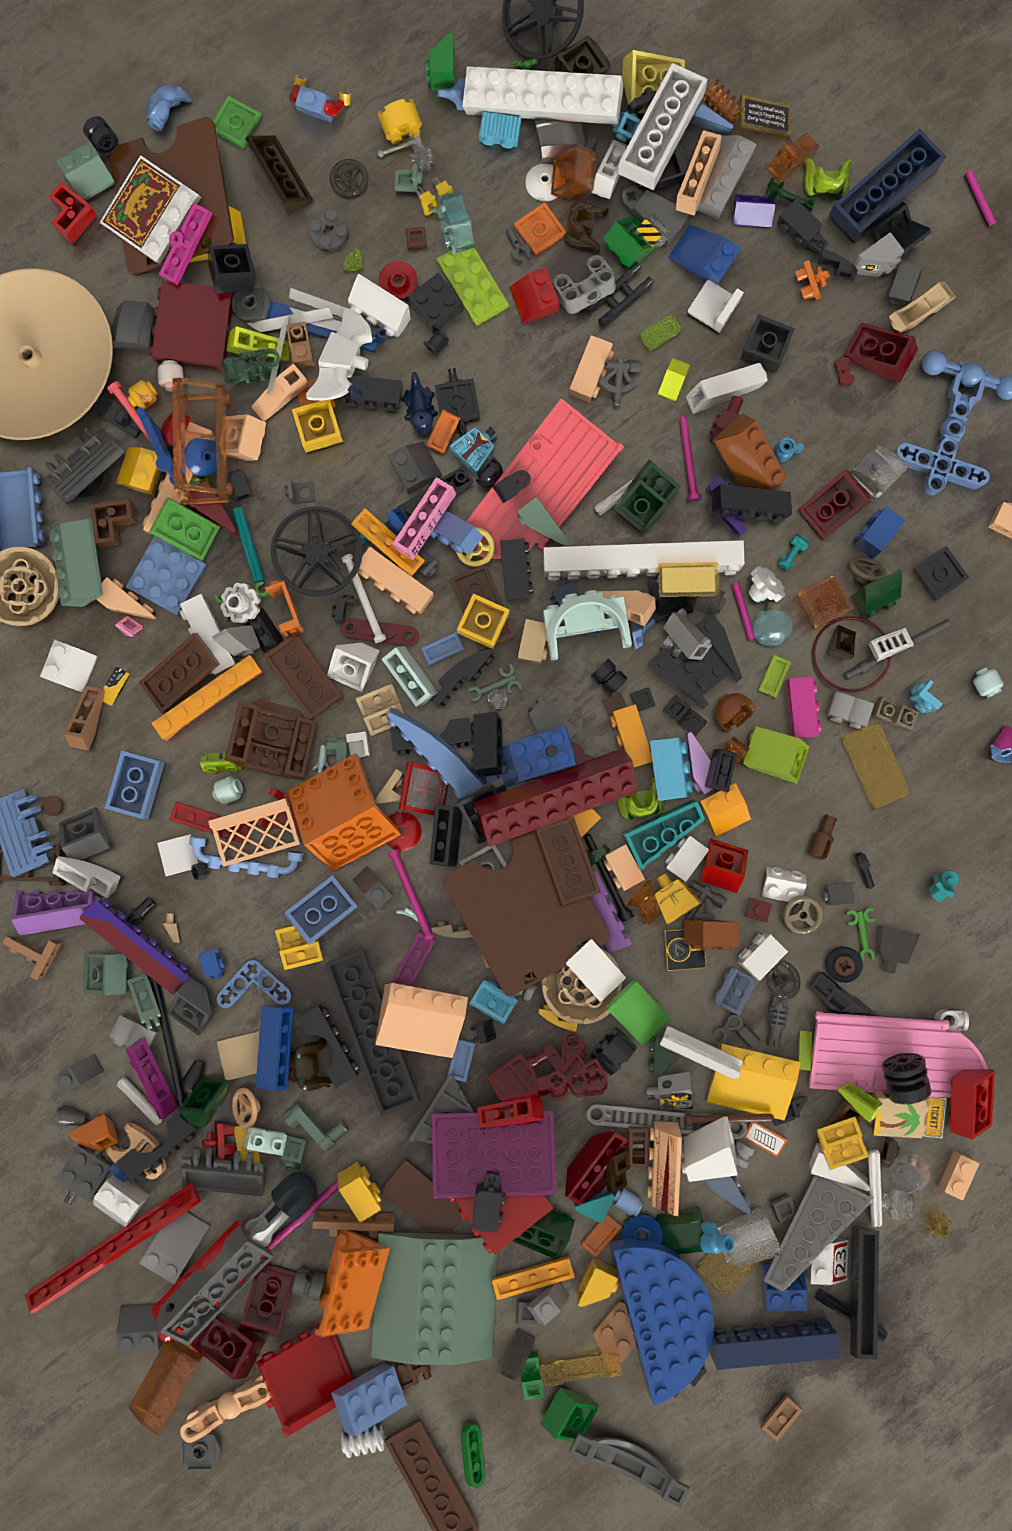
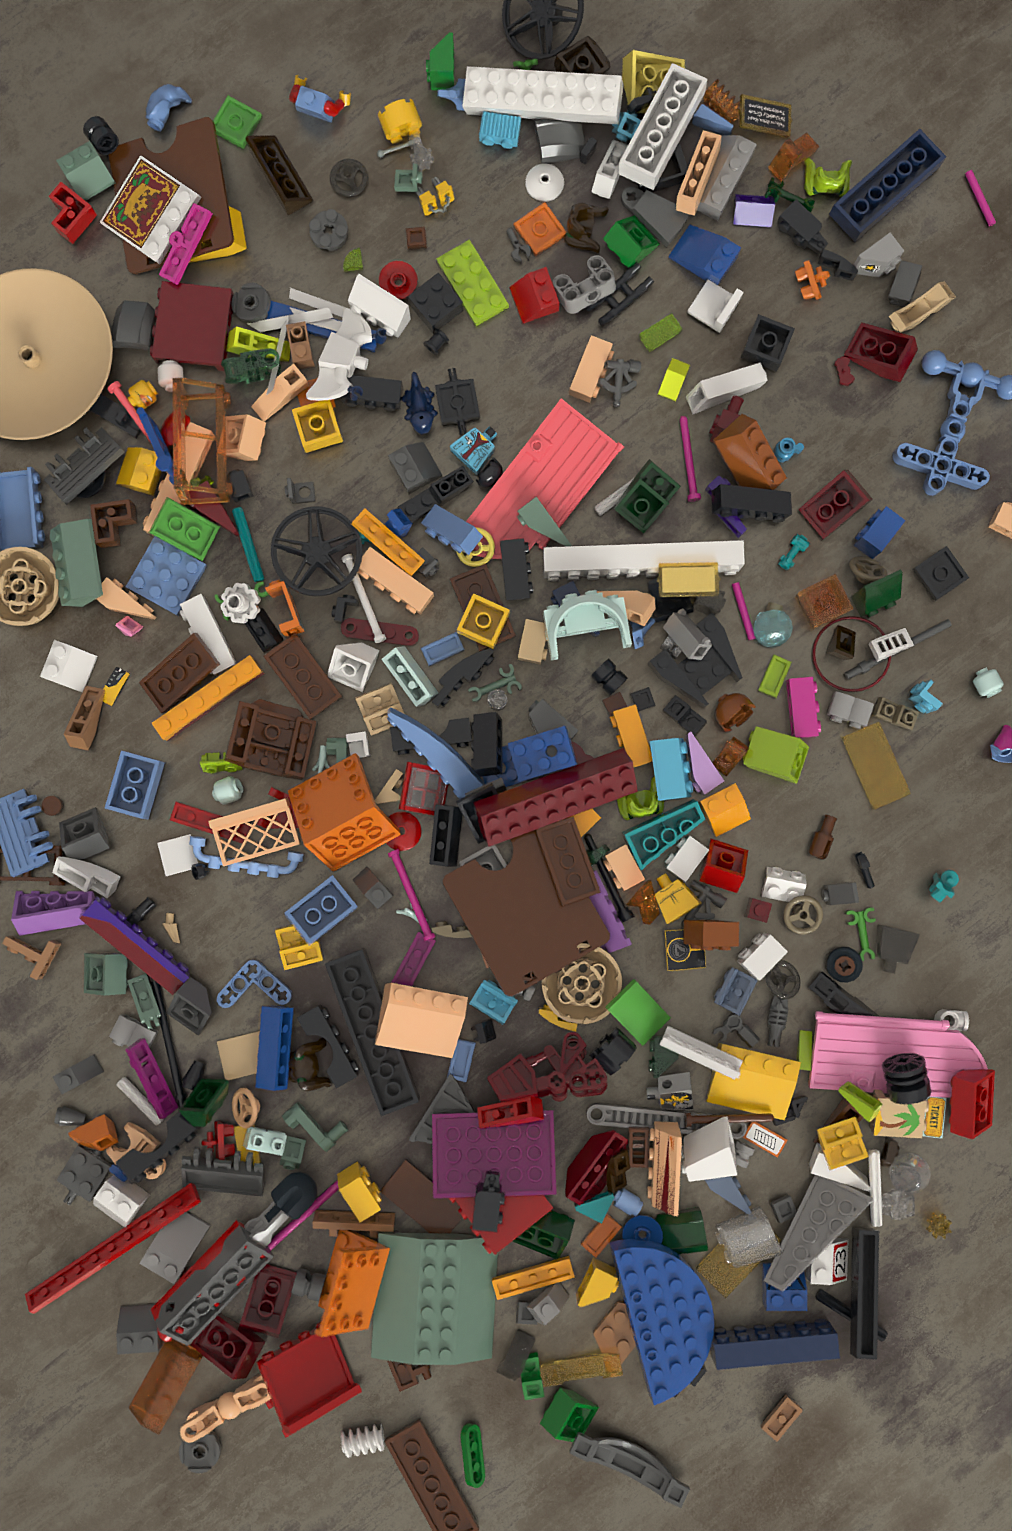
blue dish [185,436,221,476] -> none
blue brick [198,948,225,979] -> none
black brick [208,244,256,294] -> none
light grey slope [212,625,260,658] -> none
medium blue brick [331,1363,407,1436] -> none
bright pink brick [392,477,456,560] -> none
orange tile [426,409,461,454] -> none
clear light blue brick [436,191,475,254] -> none
black piece [492,470,531,503] -> none
clear orange brick [551,145,597,202] -> none
white sticker [566,939,626,1002] -> none
brick [634,214,670,247] -> none
dark azure piece [700,1222,734,1254] -> none
black slope [705,748,737,792] -> none
white plant [749,566,786,602] -> none
clear slope [850,444,910,499] -> none
black bracket [872,202,931,254] -> none
light nougat brick [938,1150,980,1201] -> none

